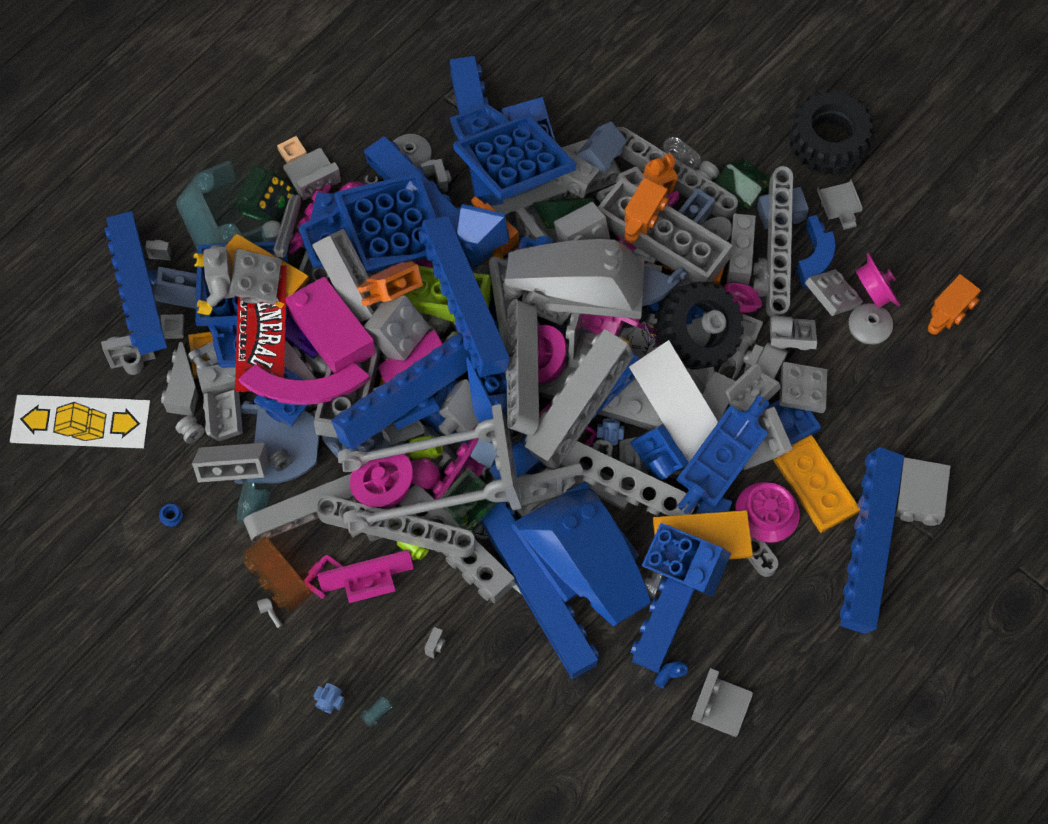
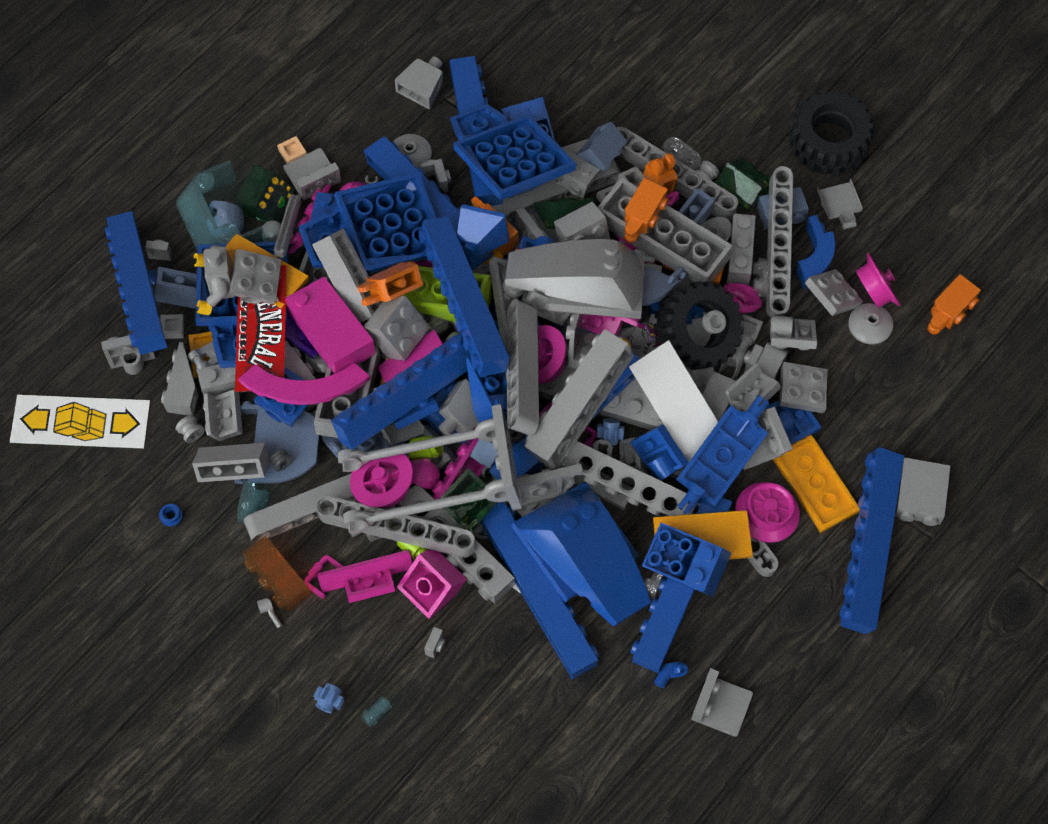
none -> sand blue helmet [208,200,245,240]
none -> light grey torso [395,57,443,110]
none -> dark pink slope [397,549,467,619]

